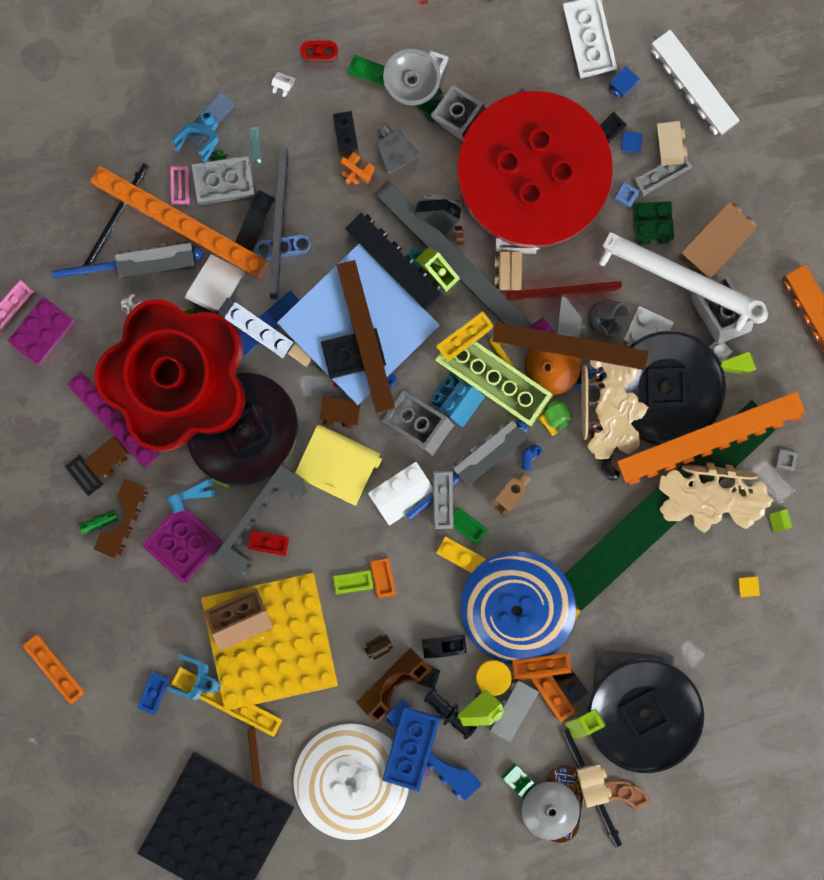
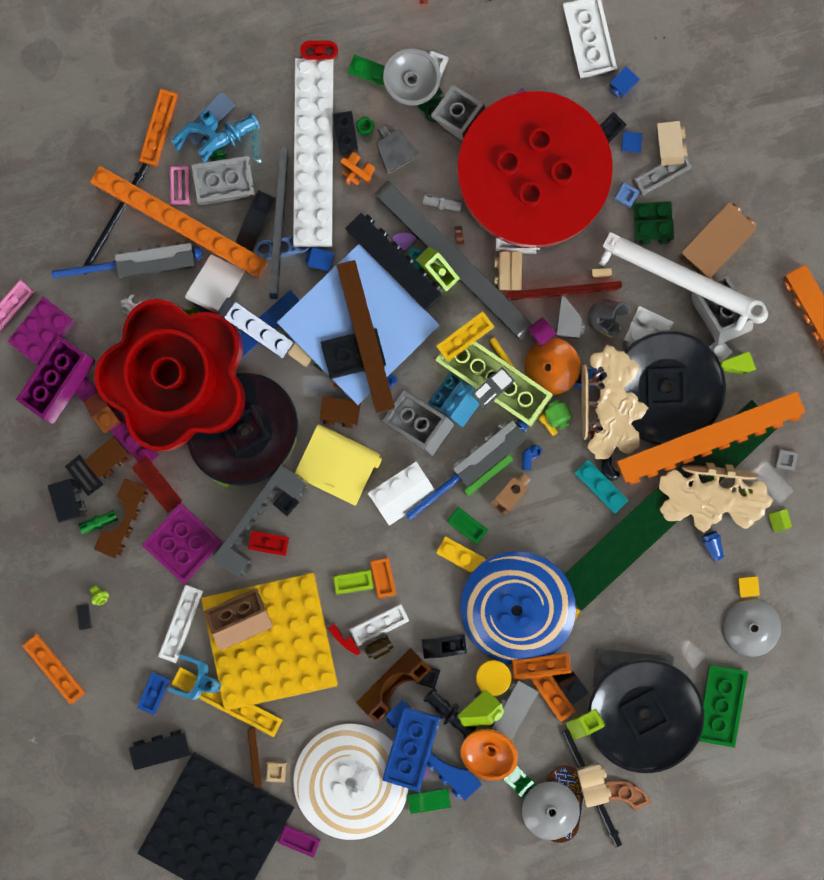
dark azure piece [167,479,216,513] -> none
white tile [271,72,295,97] -> none
black slope [415,199,461,234] -> none
light grey tile [433,471,453,529] -> none
reddish brown tile [492,322,649,371] -> none
white brick [650,30,740,137] -> none
none -> magenta brick [16,335,96,424]
none -> black brick [47,479,87,523]
none -> black piece [77,604,93,630]
none -> dark orange slope [84,392,122,434]
none -> lime plate [90,585,109,606]
none -> black brick [129,729,192,770]
none -> clear red tile [132,456,182,513]
none -> orange tile [138,88,179,167]
none -> white tile [158,584,204,663]
none -> dark azure piece [202,112,260,155]
none -> tan tile [266,761,287,783]
none -> black tile [273,491,300,517]
none -> magenta tile [278,824,321,857]
none -> white plate [293,58,334,247]
none -> blue brick [305,247,335,273]
none -> red slope [328,624,361,655]
none -> white tile [349,604,409,646]
none -> green plate [356,117,375,135]
none -> medium lavender tile [391,233,418,252]
none -> green slope [407,788,451,814]
none -> orange dish [461,729,518,780]
none -> bright green tile [464,455,513,496]
none -> slope [471,367,515,409]
none -> teal plate [574,460,629,514]
none -> tan tile [591,268,612,279]
none -> green plate [699,665,748,748]
none -> blue cone [702,531,724,561]
none -> light grey dish [723,599,781,657]

